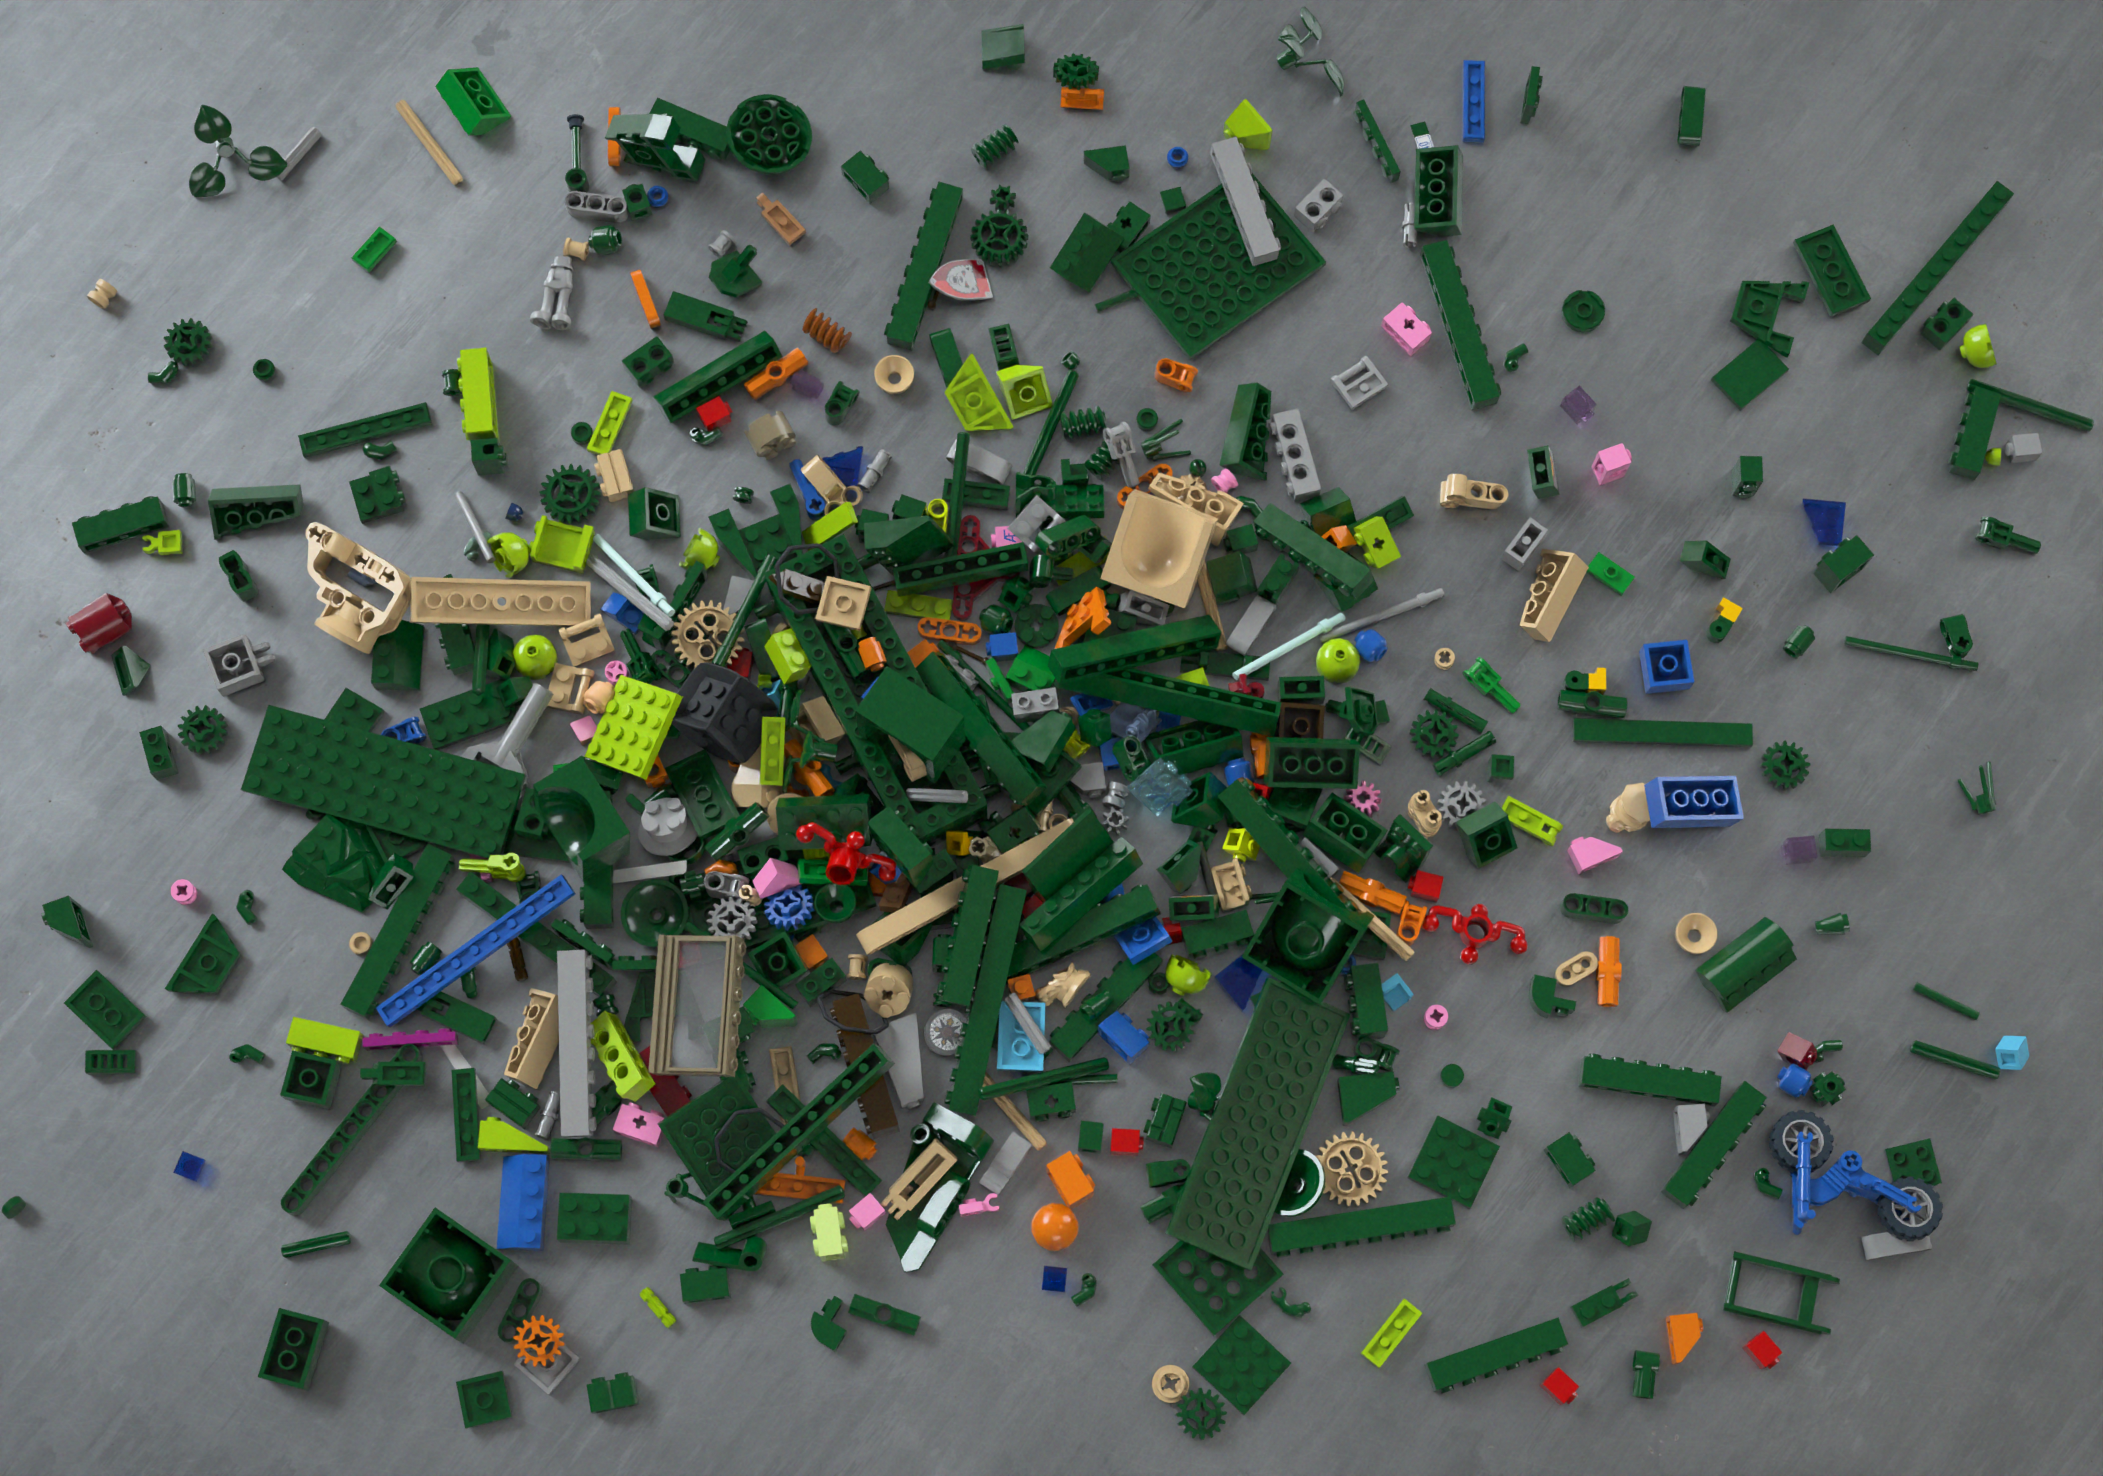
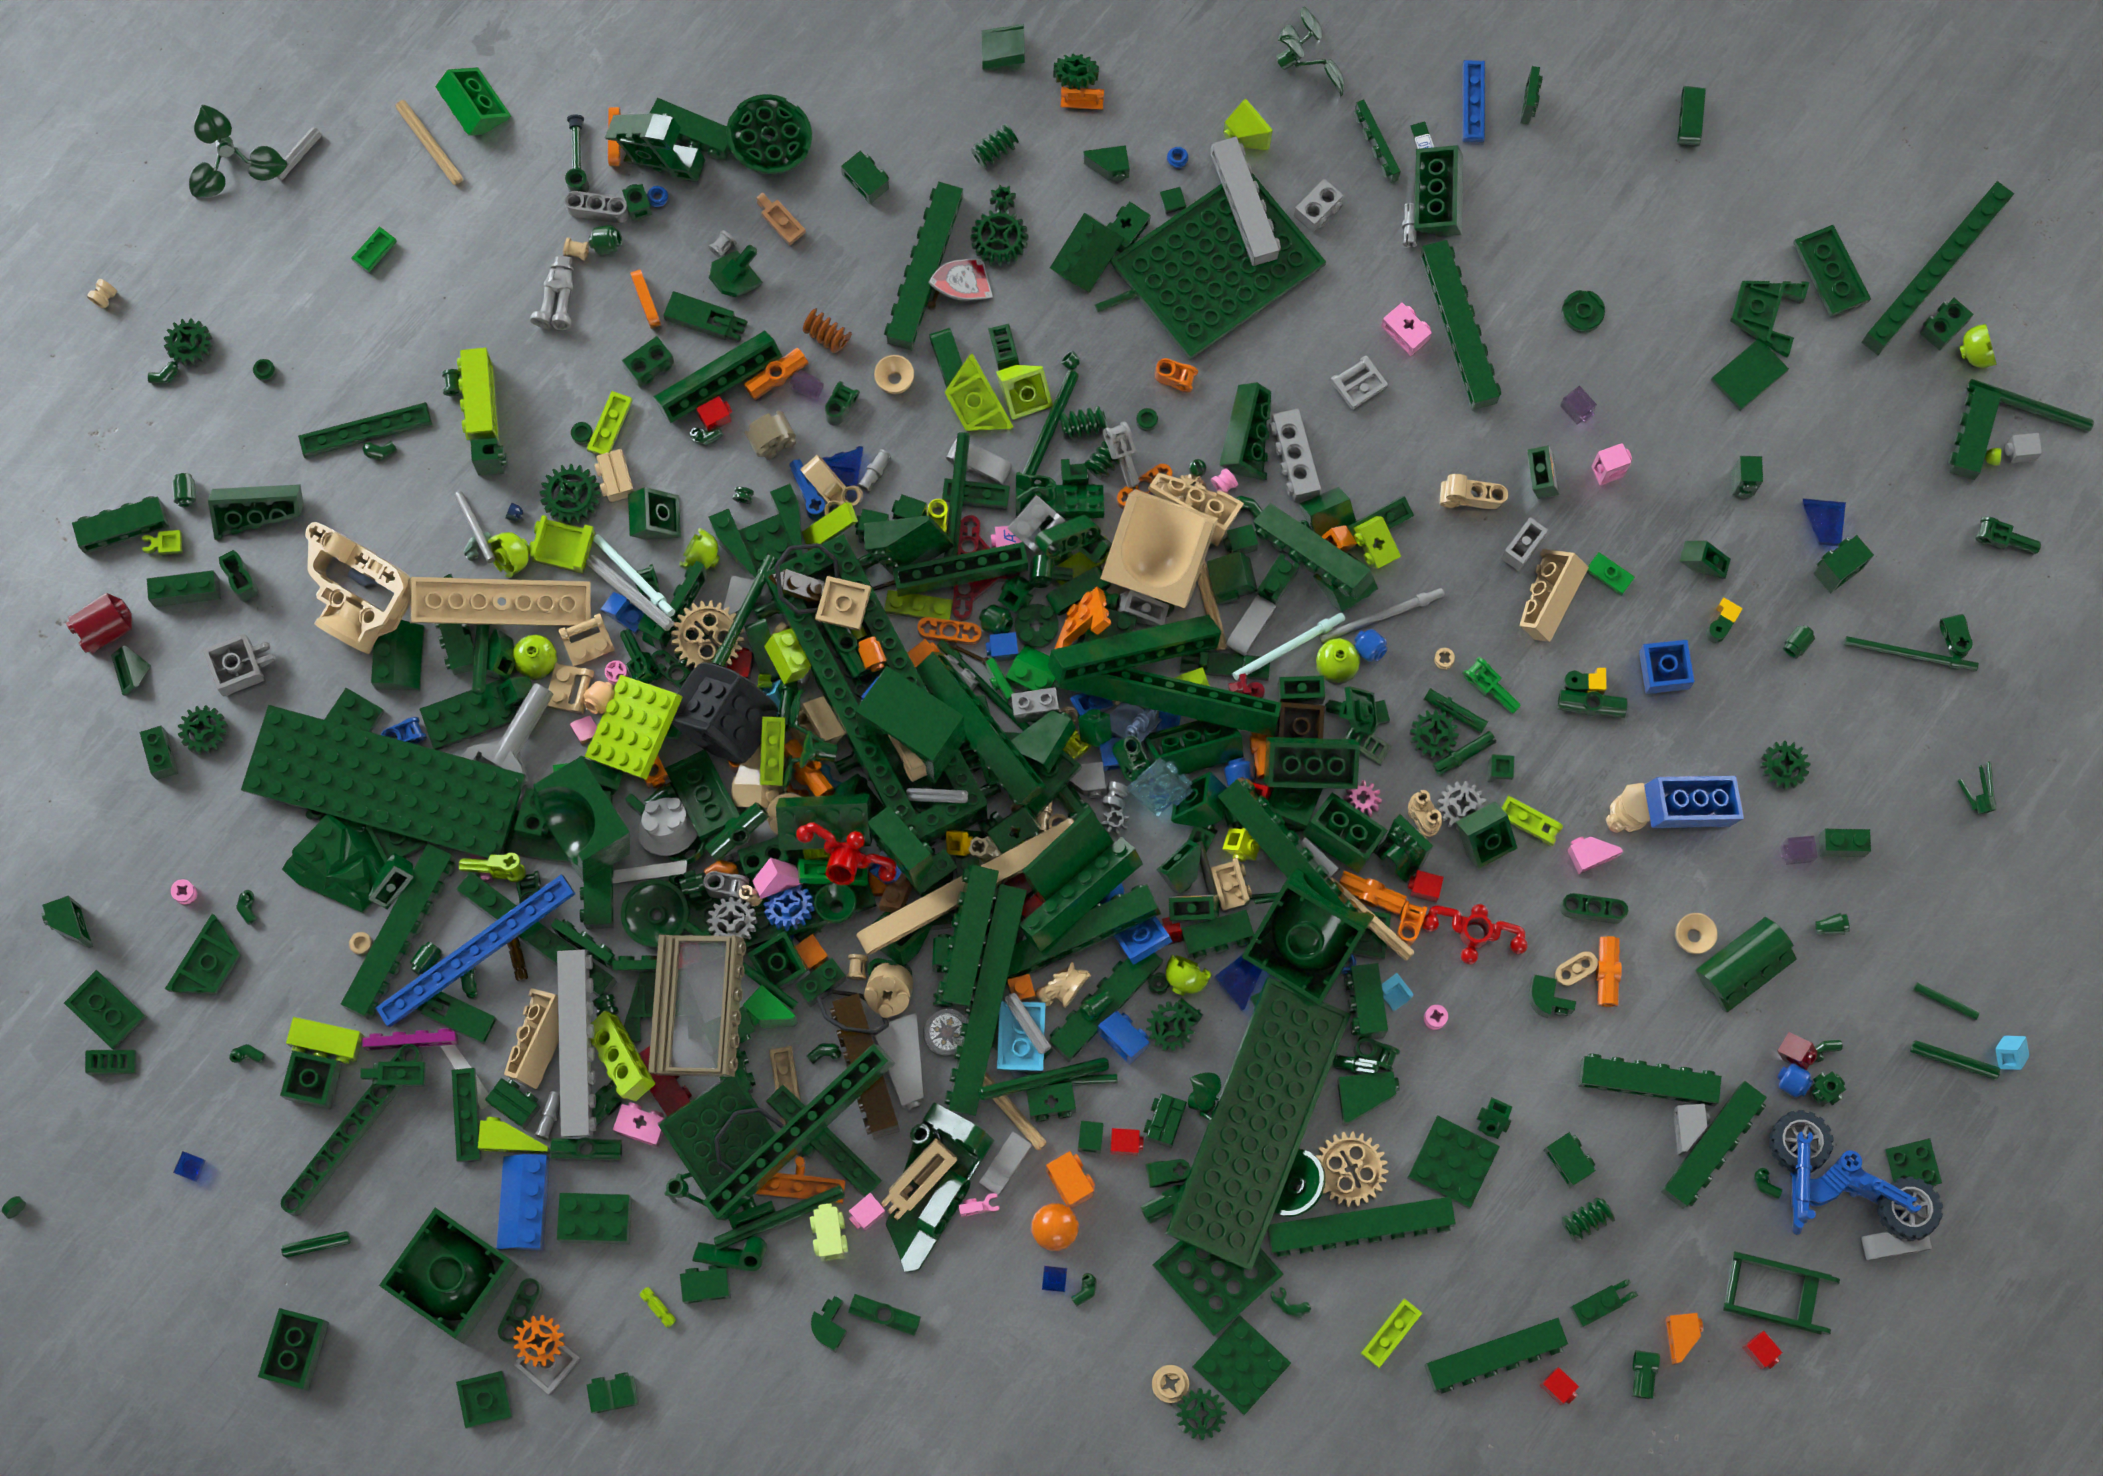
dark green plate [349,466,406,524] -> none
orange brick [842,1128,878,1161] -> none
dark green plant [1141,419,1191,461] -> none
dark green tile [1440,1064,1464,1088] -> none
dark green arm [1504,343,1528,372] -> none
dark green tile [1573,718,1753,747] -> none
dark green panel [1612,1211,1652,1246] -> none
none -> dark green brick [147,570,221,607]

